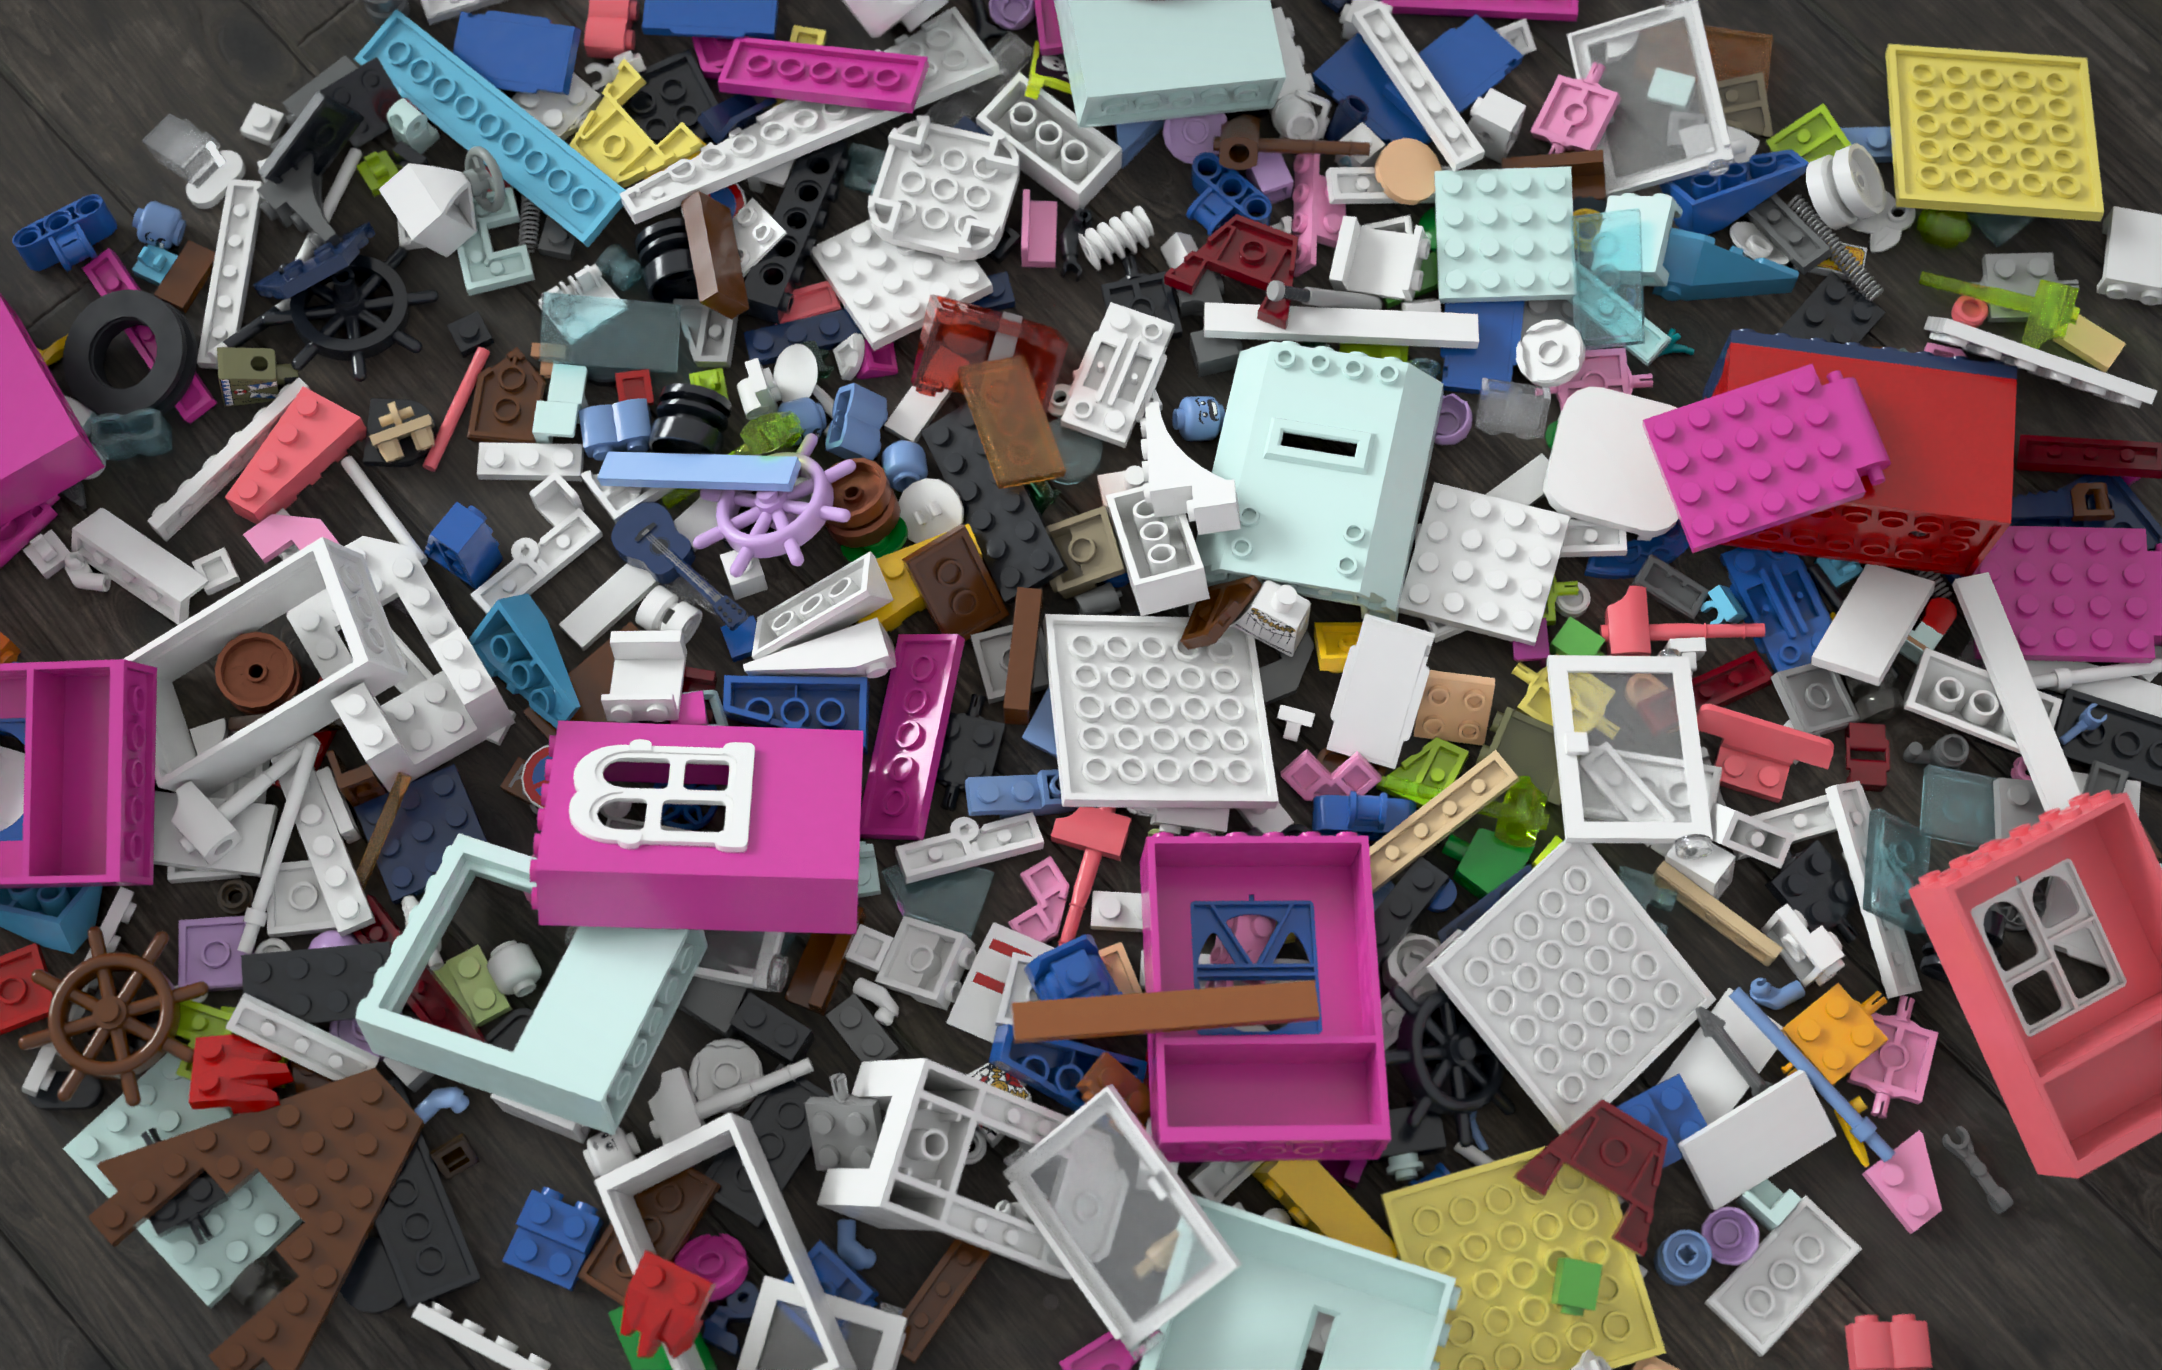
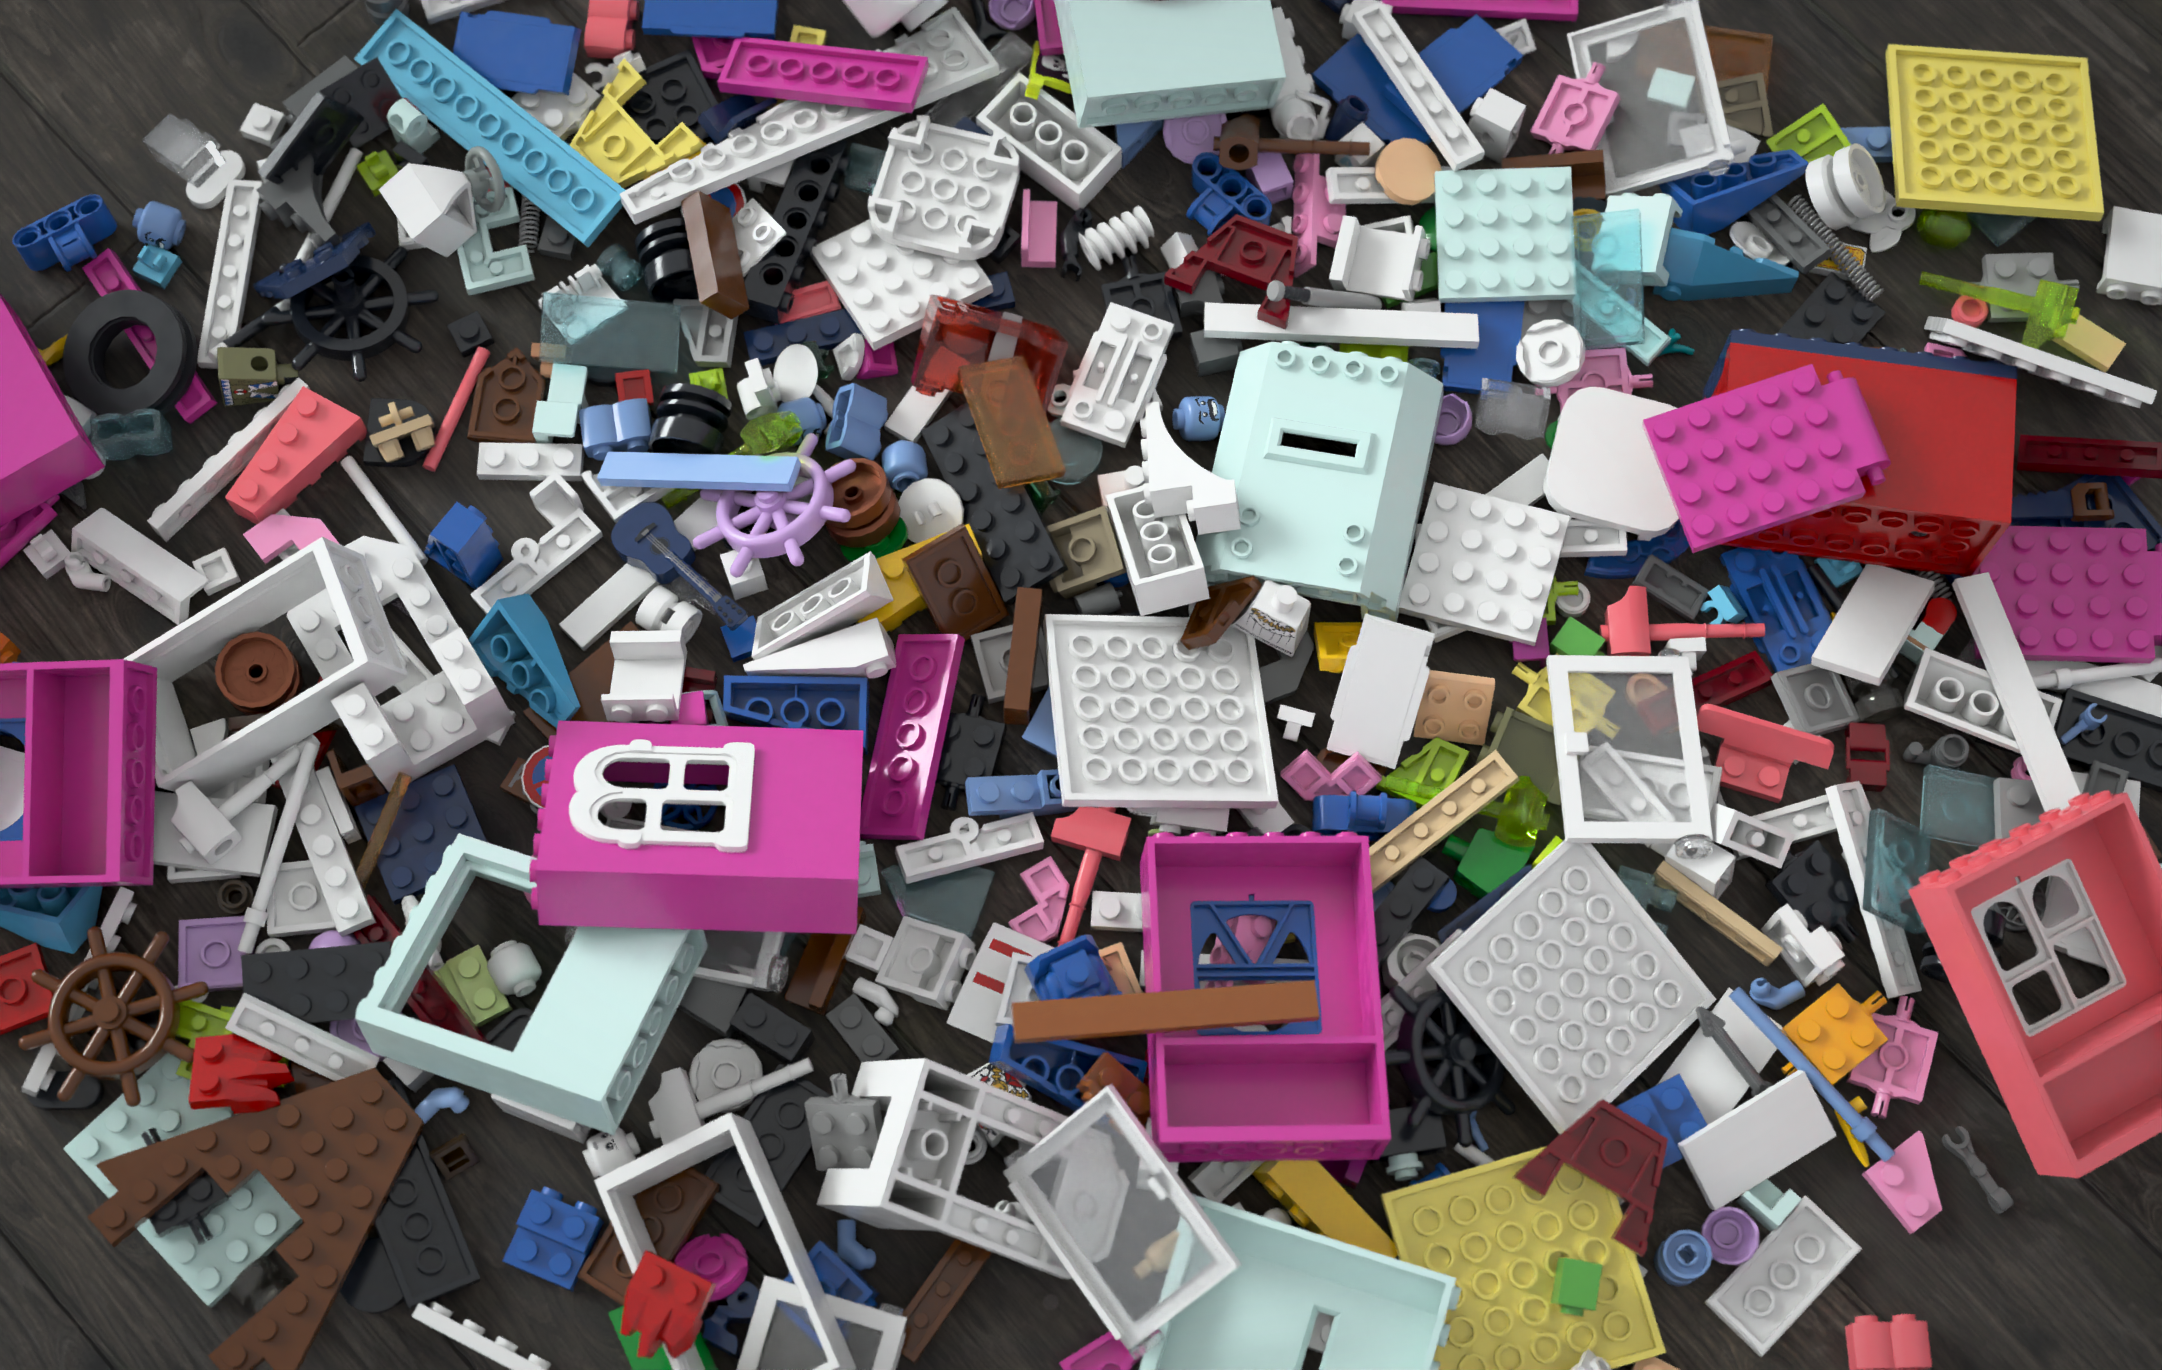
reddish brown tile [154,240,216,313] -> none

